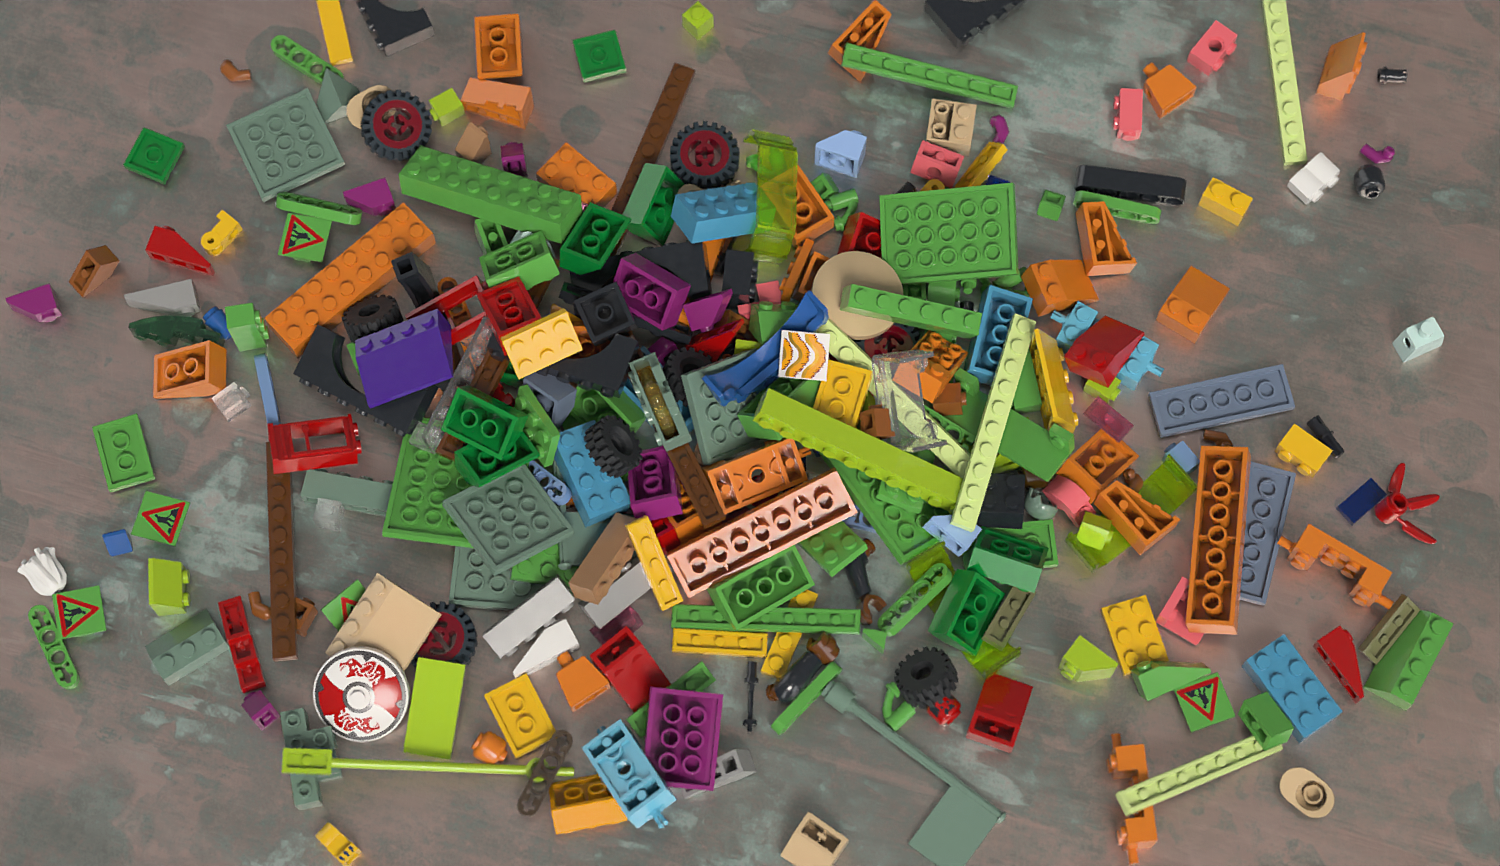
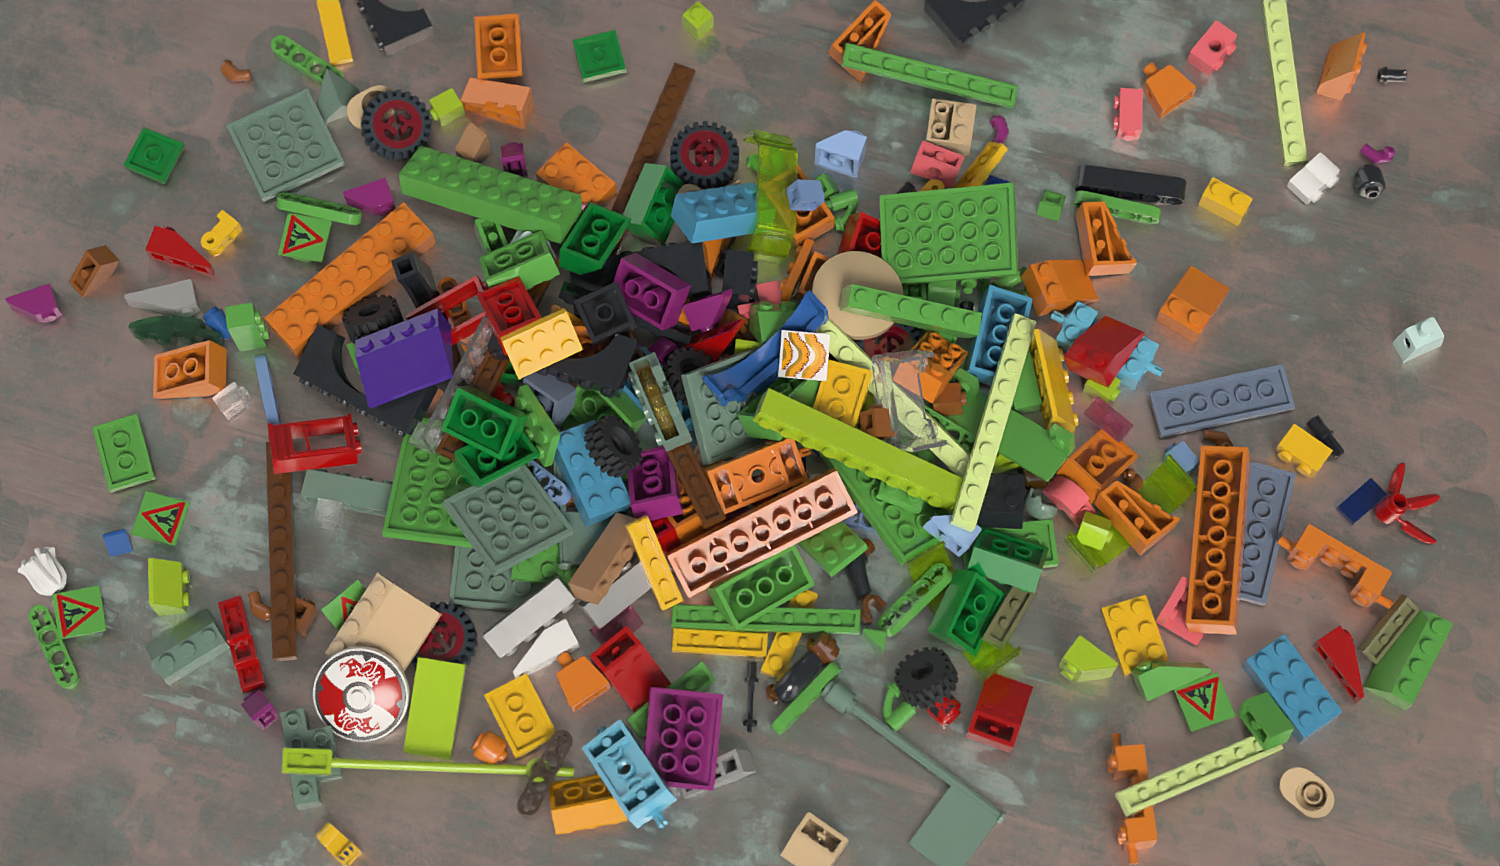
none -> medium blue brick [786,180,825,211]

